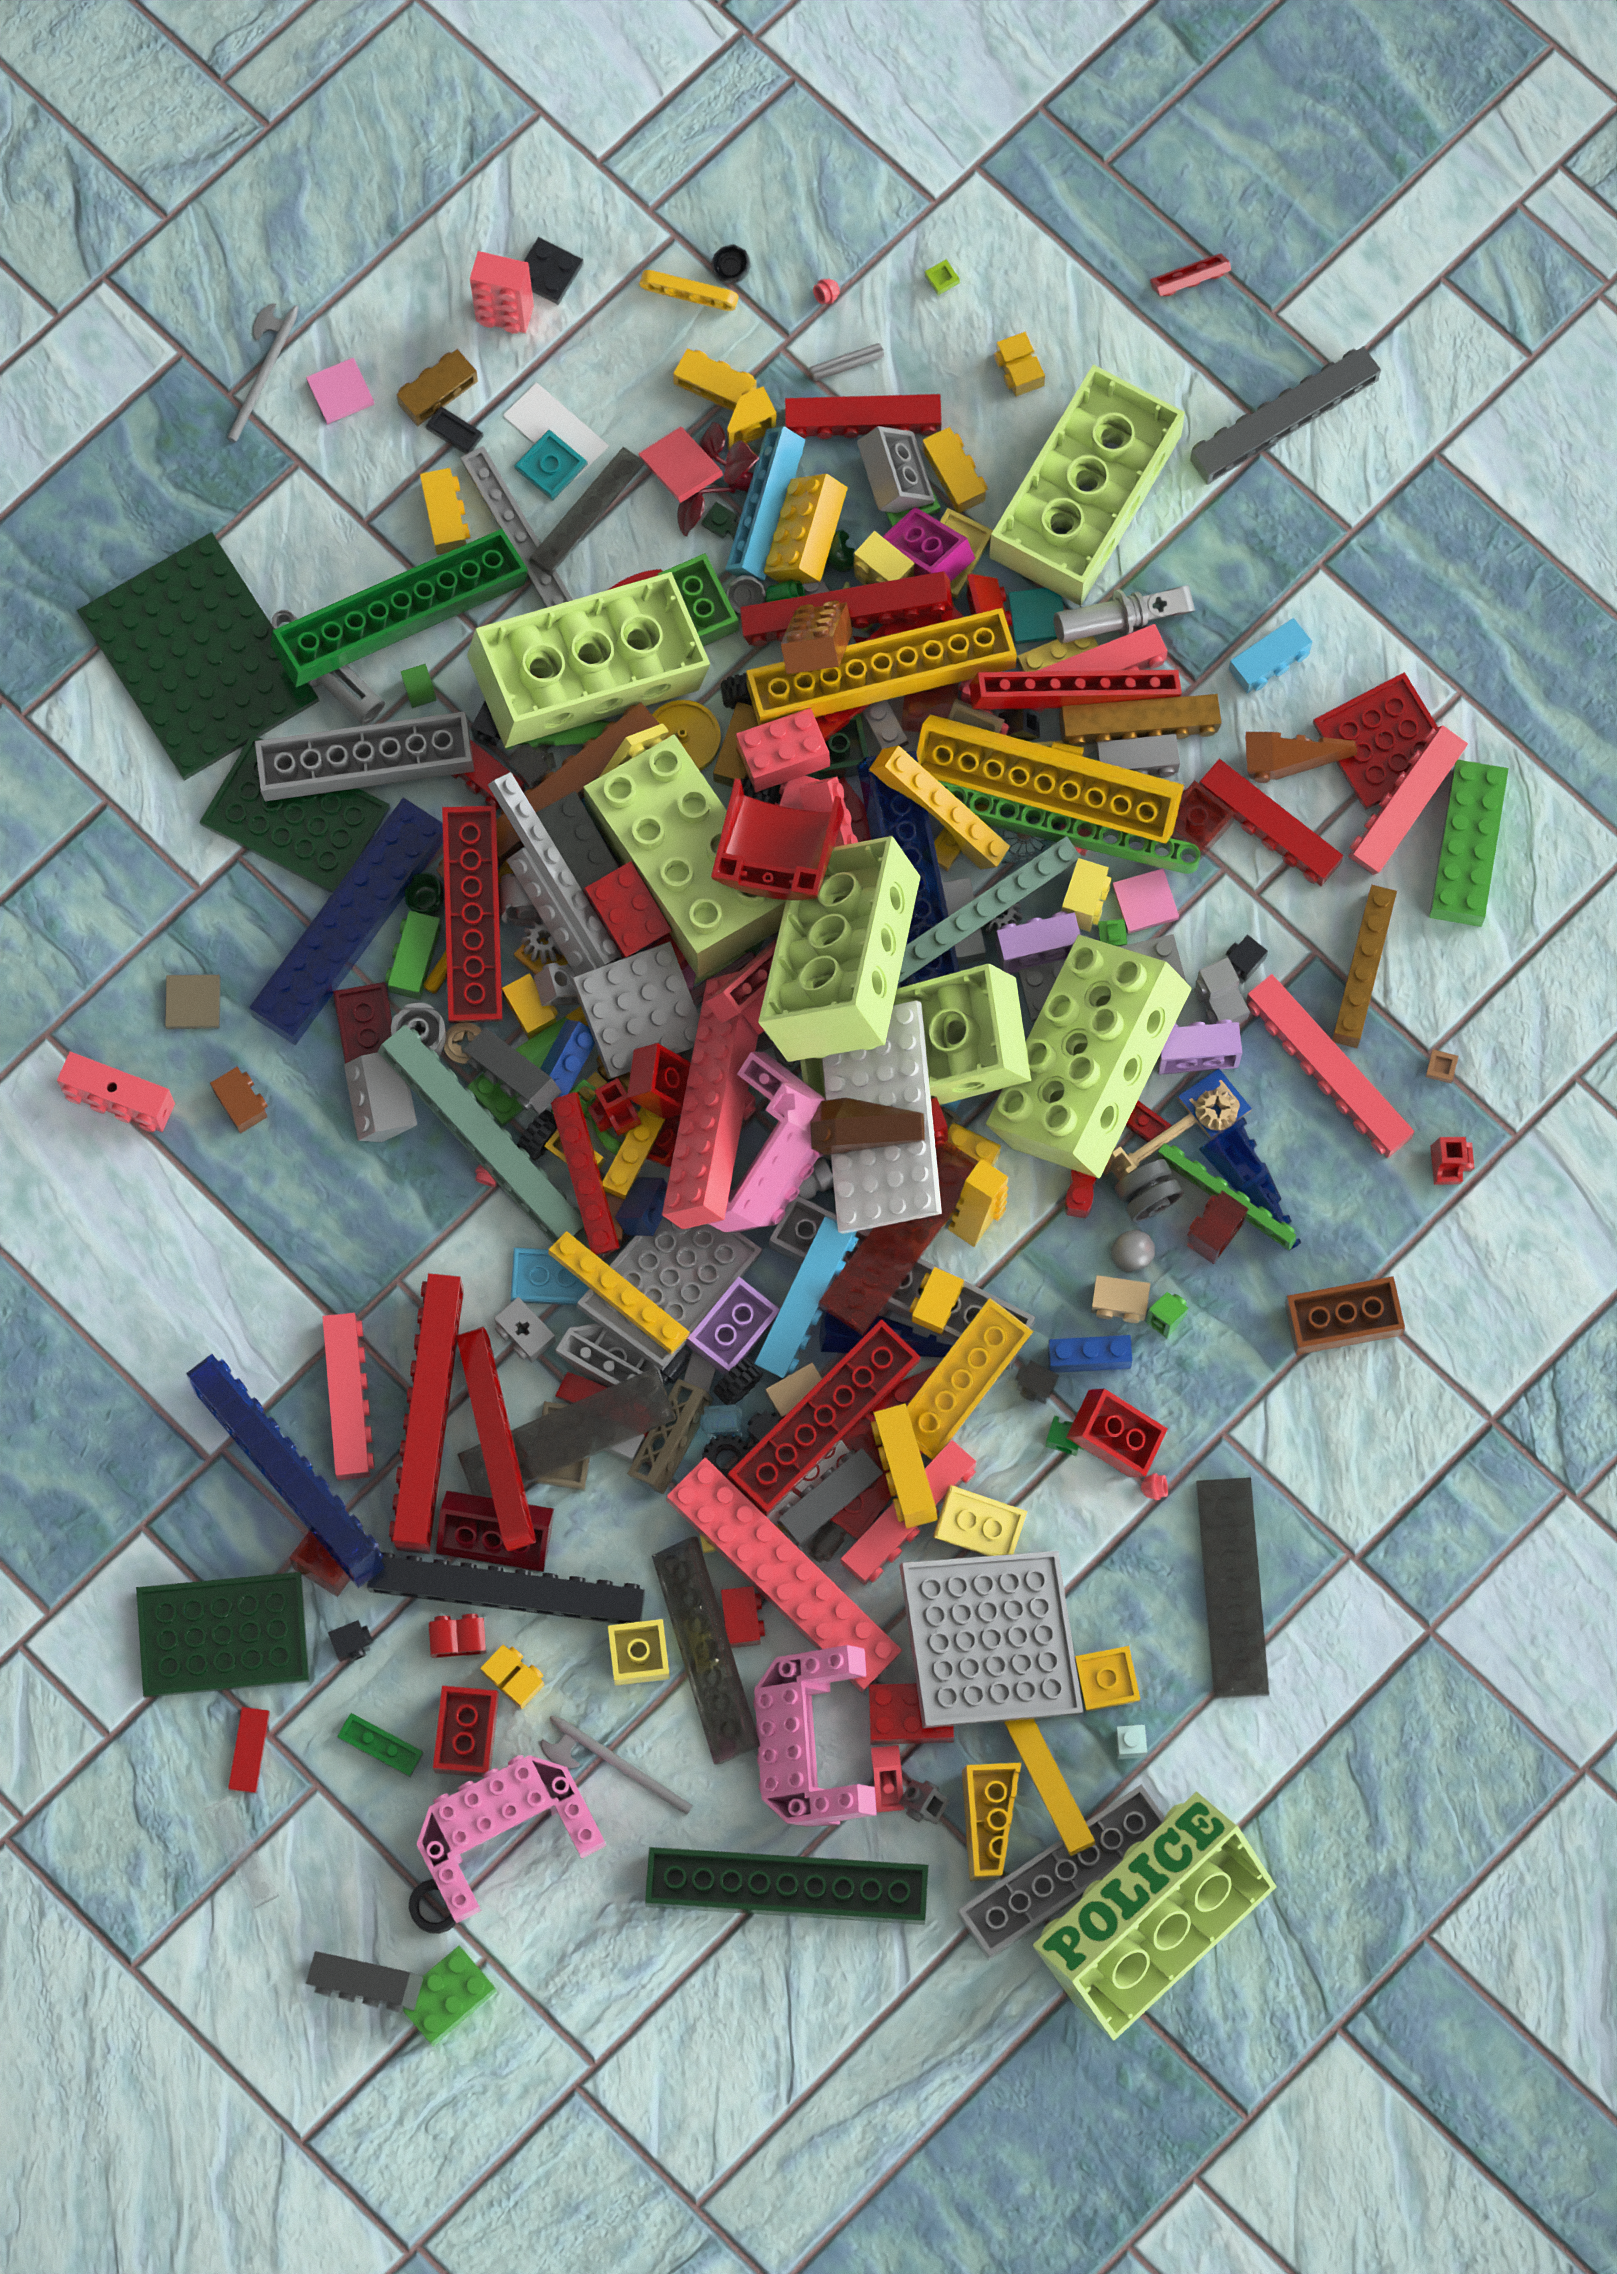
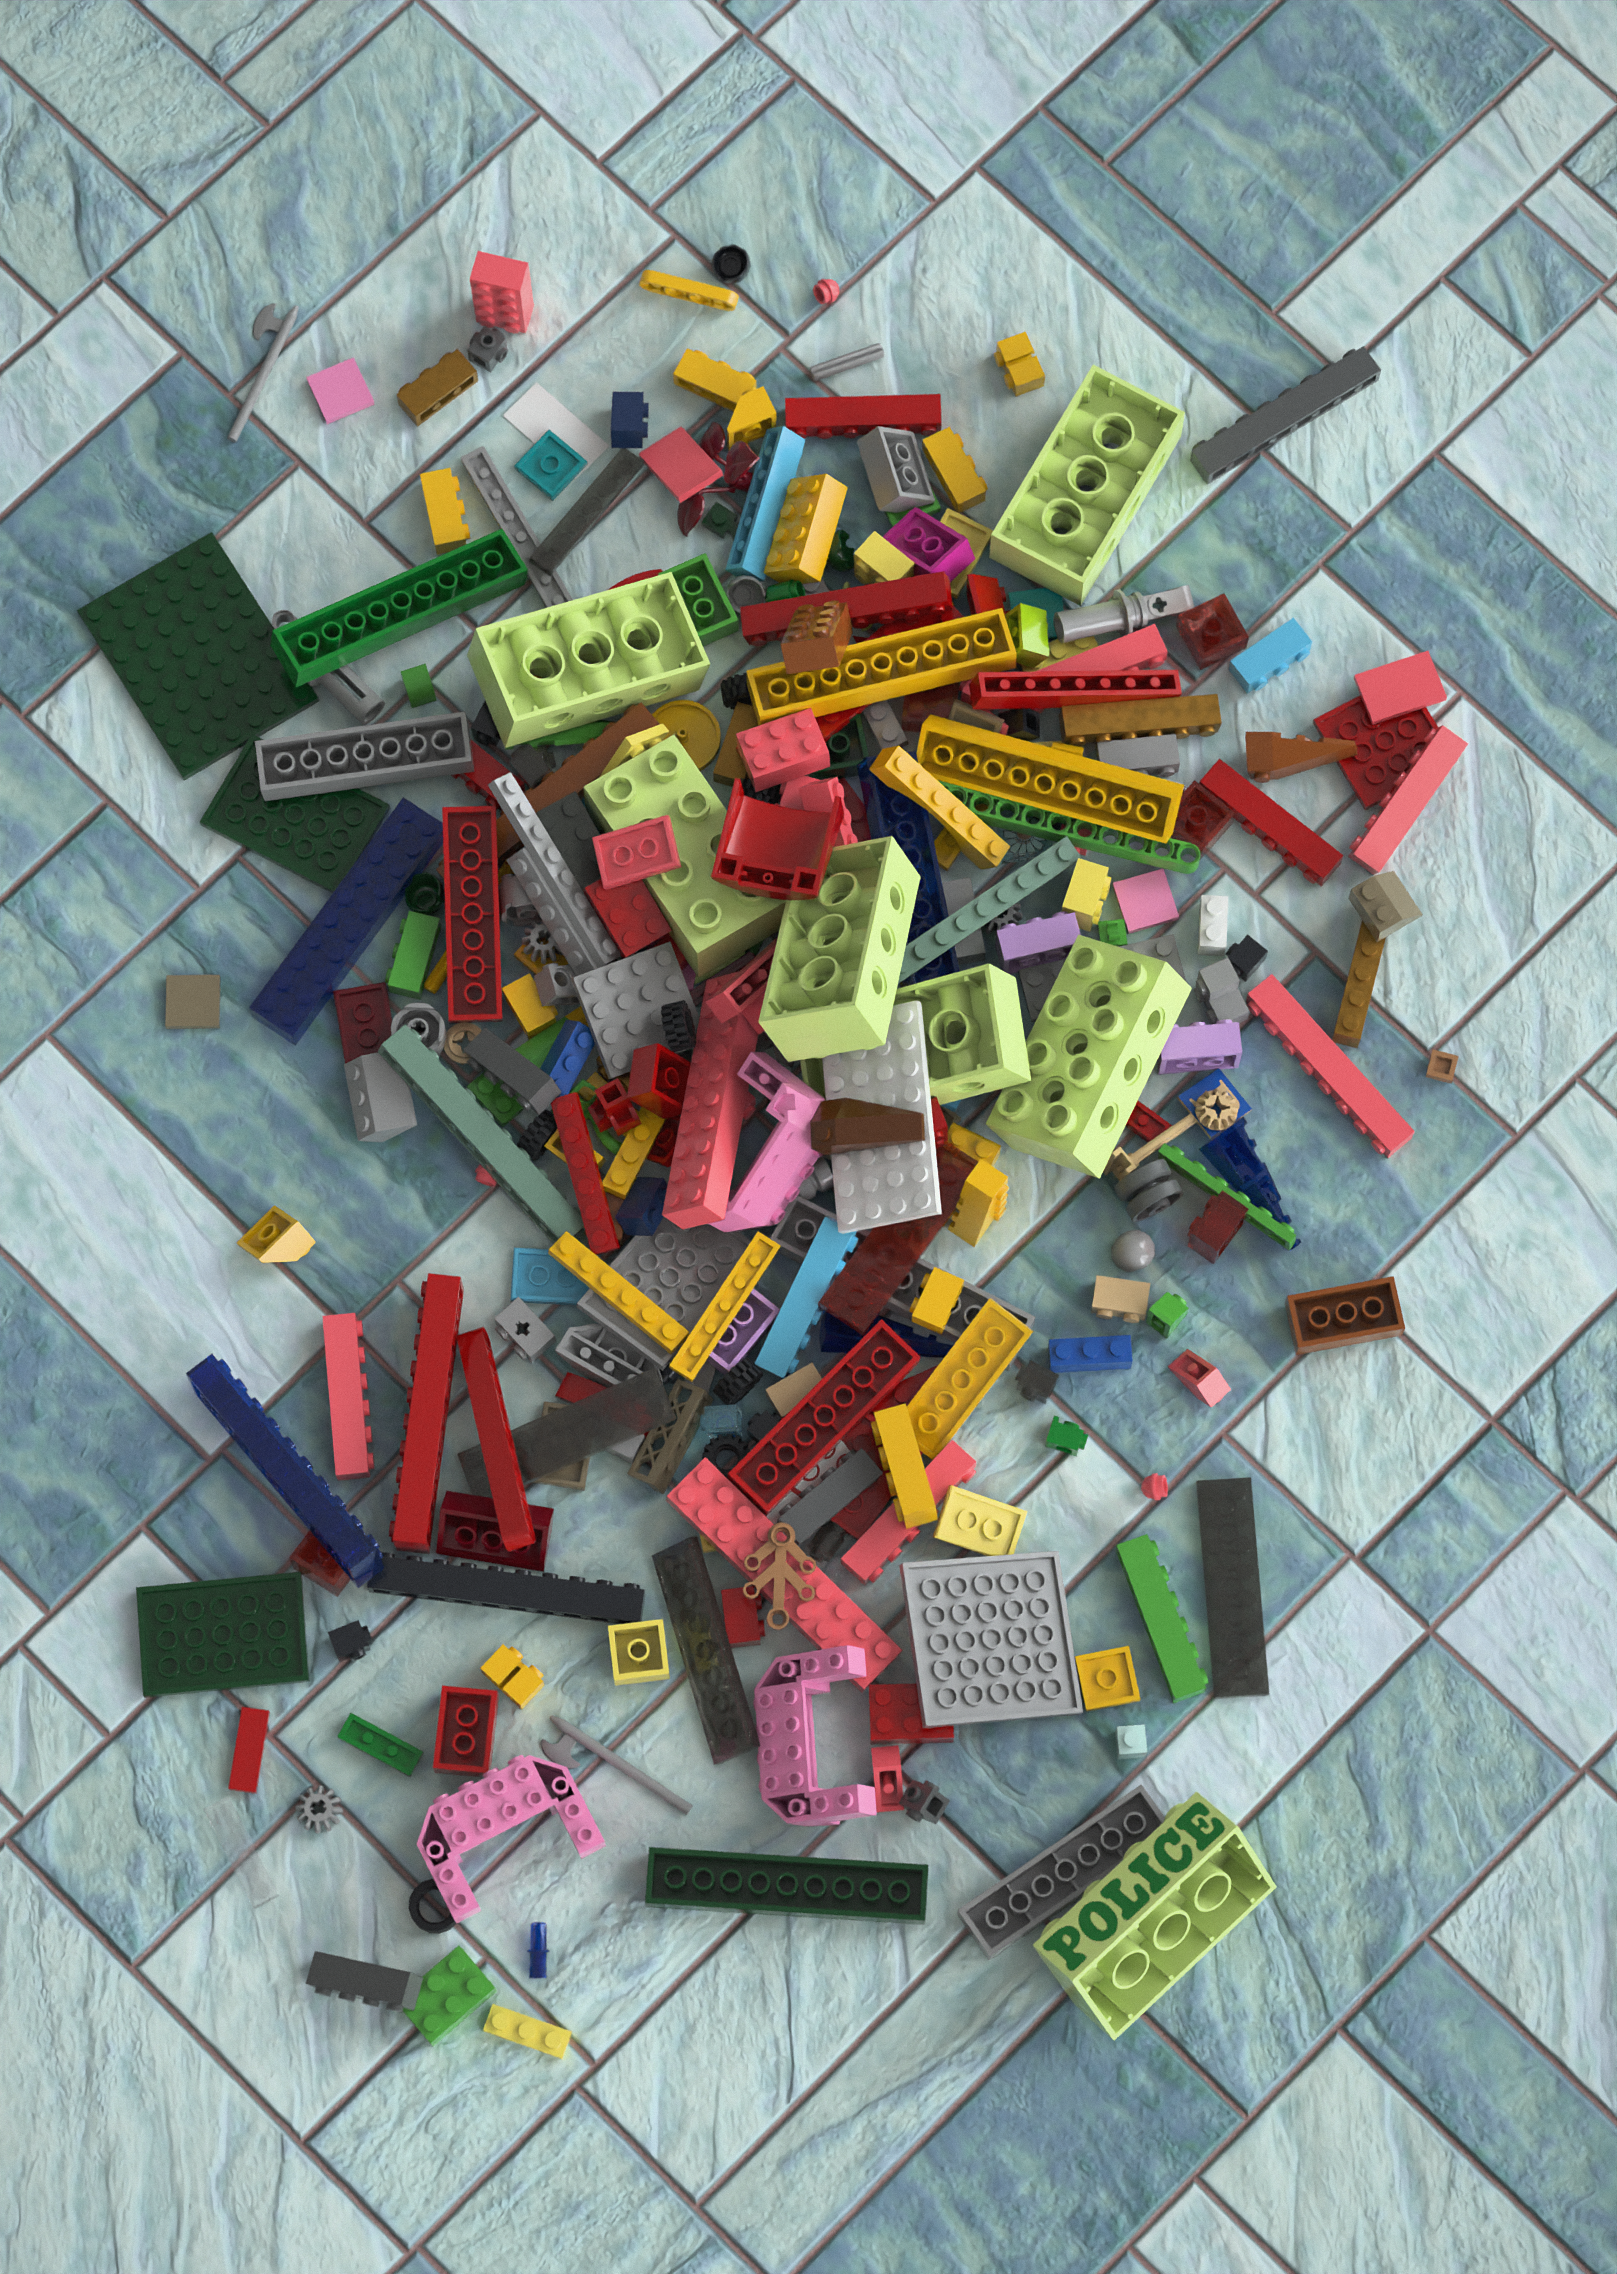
coral brick [57,1051,175,1133] -> none
dark orange brick [210,1067,268,1134] -> none
black tile [426,406,483,454] -> none
red brick [429,1614,486,1658] -> none
black plate [524,237,584,305] -> none
lime plate [924,259,960,295] -> none
yellow wedge [962,1763,1021,1881] -> none
yellow tile [1003,1719,1096,1856] -> none
red brick [1065,1169,1097,1219] -> none
red brick [1066,1388,1168,1478] -> none
plate [1150,253,1231,296] -> none
bright green brick [1429,760,1509,927] -> none
red brick [1430,1137,1475,1185] -> none
none -> yellow slope [237,1205,316,1263]
none -> light grey gear [295,1785,343,1834]
none -> dark grey brick [467,326,508,373]
none -> light yellow plate [483,2004,572,2060]
none -> clear blue axle [527,1922,549,1978]
none -> coral tile [592,815,681,890]
none -> dark blue brick [611,392,649,448]
none -> black tyre [661,1000,696,1052]
none -> yellow plate [669,1231,781,1382]
none -> medium nougat plant [743,1522,816,1630]
none -> lime brick [1005,603,1050,668]
none -> bright green brick [1115,1534,1209,1704]
none -> coral slope [1168,1349,1231,1407]
none -> clear red brick [1176,593,1249,670]
none -> white brick [1197,895,1228,956]
none -> dark tan slope [1348,871,1423,942]
none -> coral tile [1354,651,1447,725]

